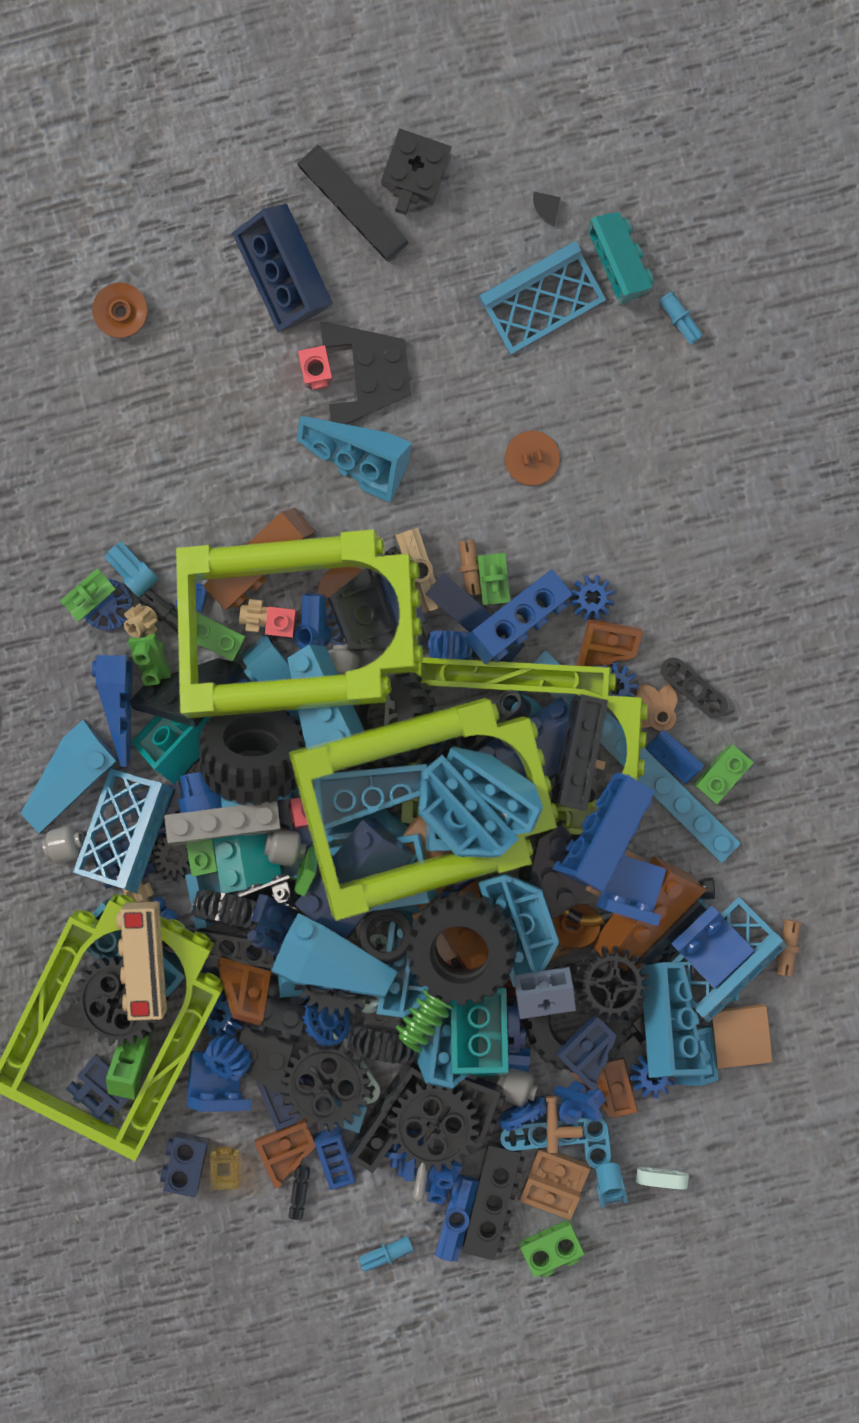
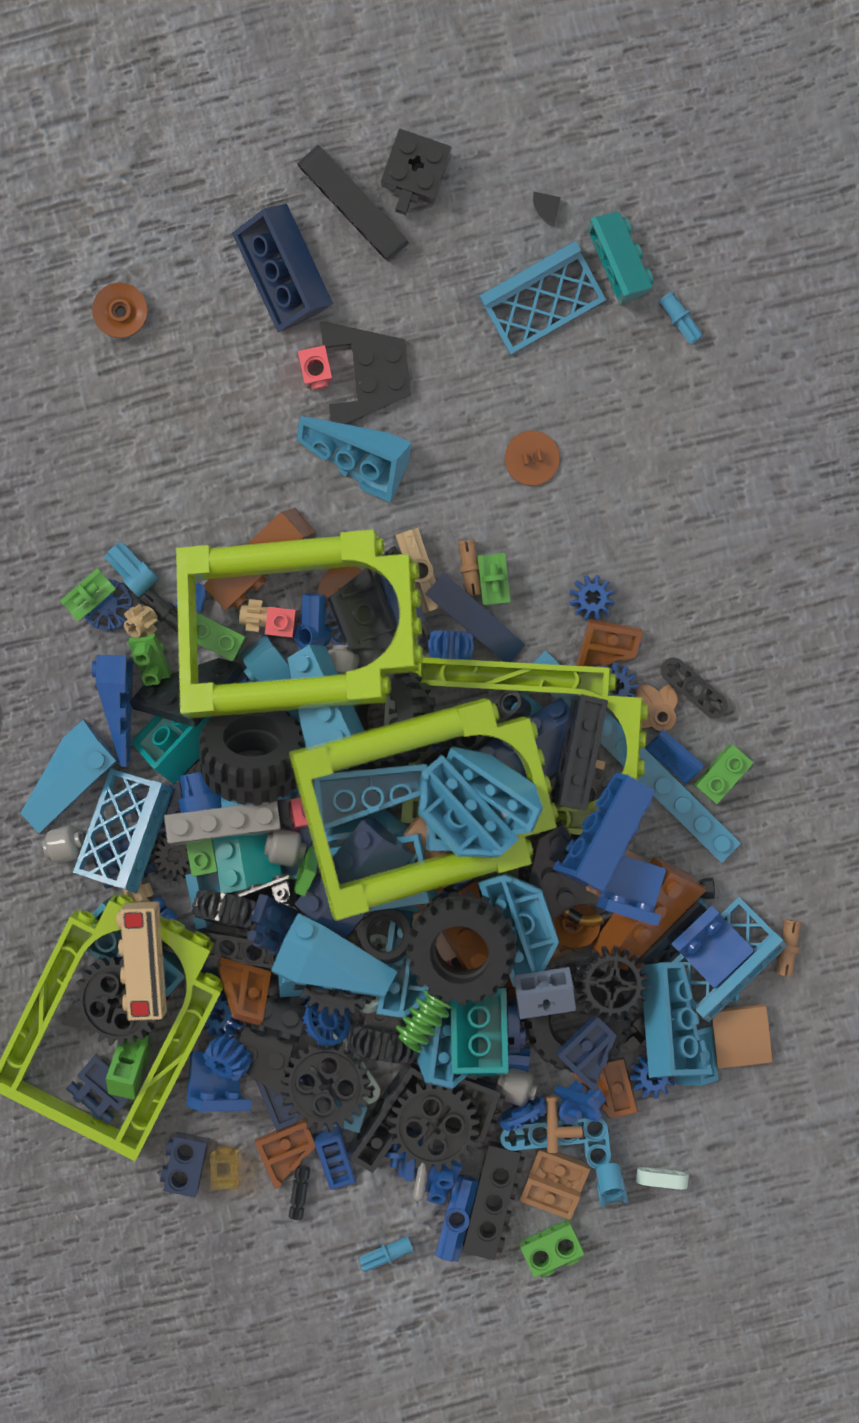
blue brick [465,569,573,665] -> none

